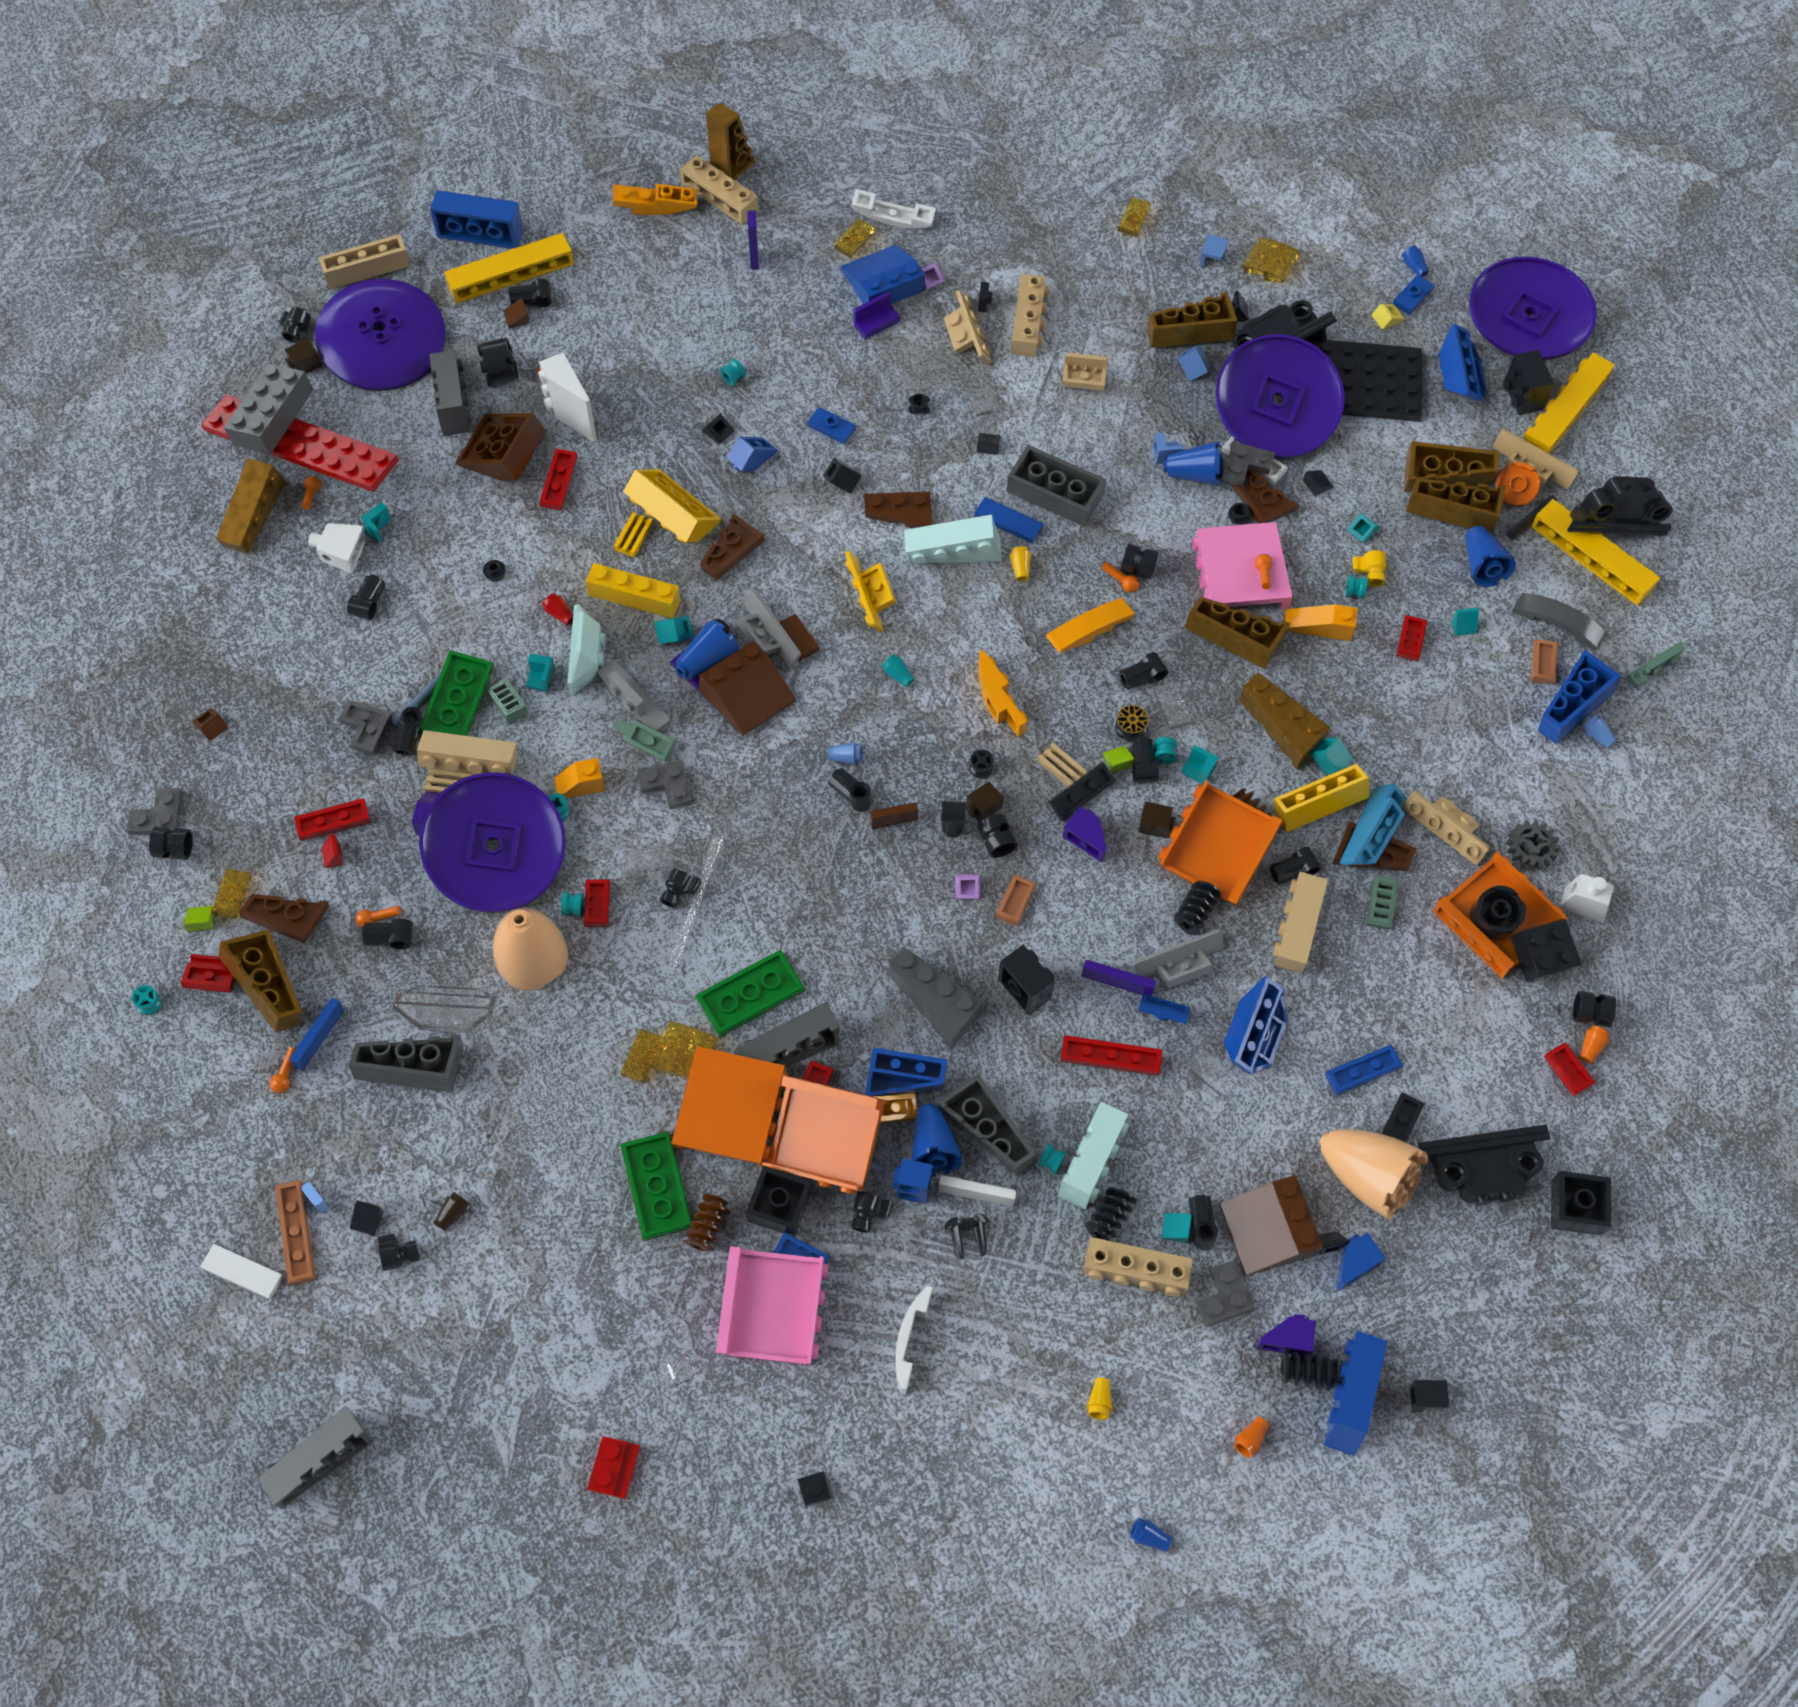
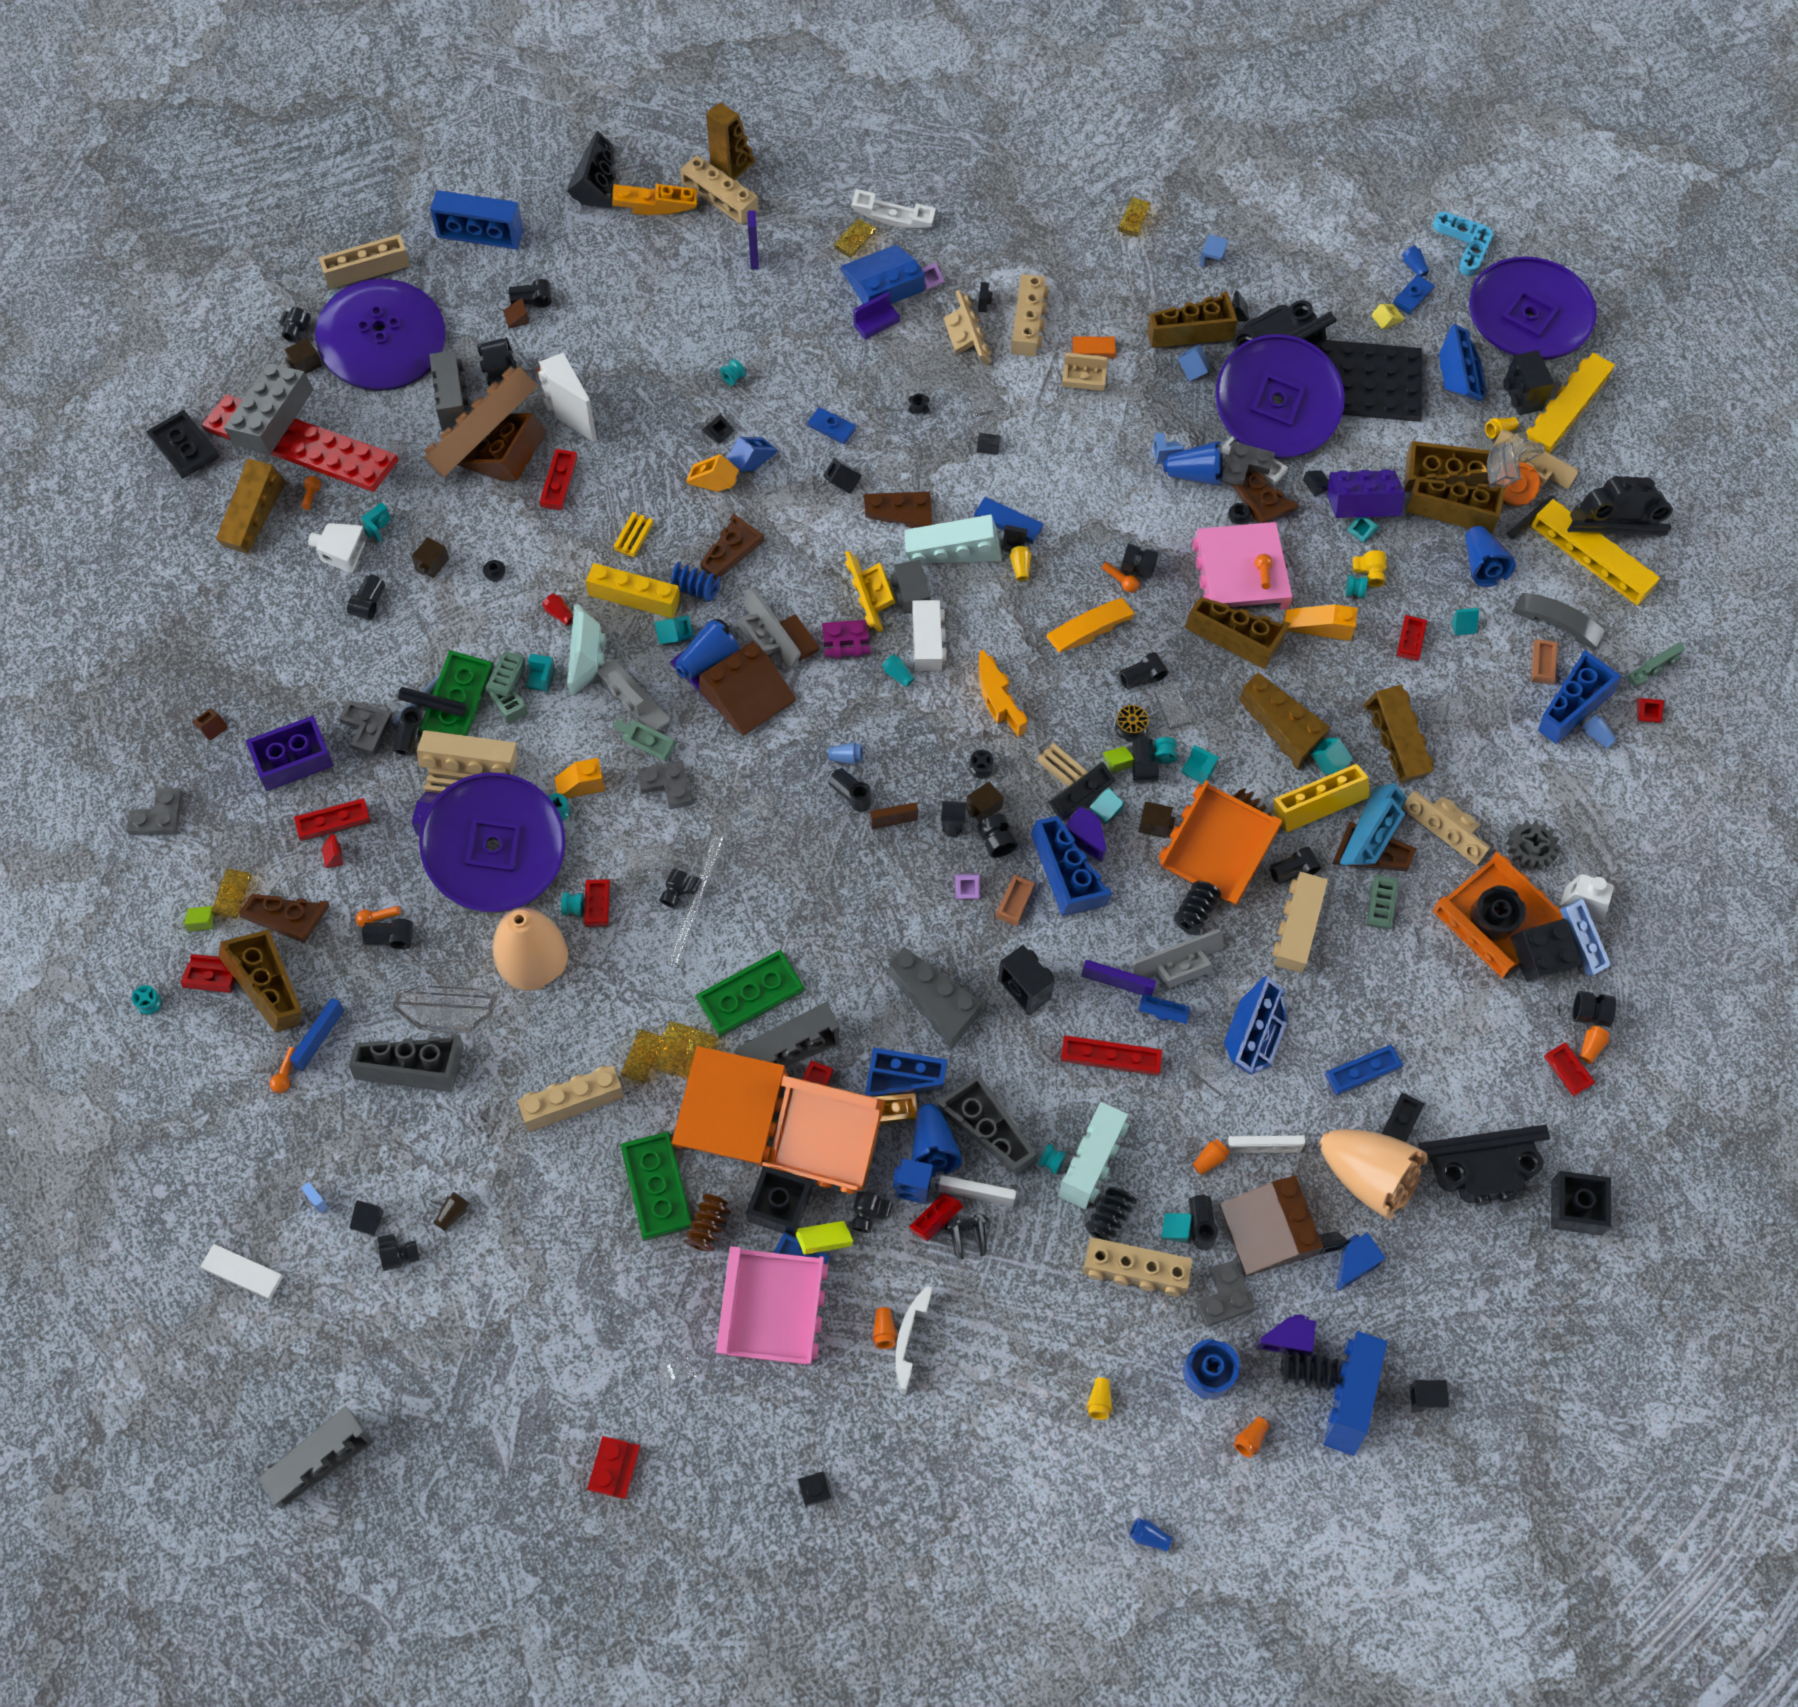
black wheel [149,826,193,860] -> none
nougat tile [275,1180,316,1286] -> none
yellow brick [444,233,574,304] -> none
yellow slope [623,469,722,543] -> none
dark grey brick [1006,445,1107,527] -> none
clear yellow slope [1243,237,1300,283] -> none
none -> black plate [146,410,220,479]
none -> dark purple brick [246,715,334,792]
none -> black axle [398,687,467,717]
none -> dark brown brick [411,537,449,578]
none -> medium nougat brick [422,366,538,477]
none -> sand green slope [486,651,525,697]
none -> tan brick [517,1065,624,1132]
none -> black wedge [567,131,616,208]
none -> blue piece [671,561,721,602]
none -> light orange slope [686,454,739,492]
none -> neon yellow tile [796,1221,853,1255]
none -> magenta plate [822,620,871,659]
none -> orange cone [872,1307,898,1349]
none -> dark grey brick [891,560,931,614]
none -> red plate [909,1192,963,1242]
none -> white brick [912,600,946,671]
none -> black plate [1002,525,1028,550]
none -> blue wedge [1031,816,1113,917]
none -> orange tile [1072,336,1116,358]
none -> teal slope [1090,788,1124,824]
none -> blue brick [1183,1339,1240,1399]
none -> orange cone [1192,1139,1230,1175]
none -> white tile [1225,1135,1305,1153]
none -> dark purple brick [1327,469,1405,518]
none -> pearl gold wedge [1363,684,1434,784]
none -> medium azure beam [1433,212,1493,276]
none -> yellow cone [1485,417,1519,439]
none -> clear arch [1487,433,1545,488]
none -> medium blue plate [1560,899,1611,976]
none -> red slope [1636,698,1664,723]

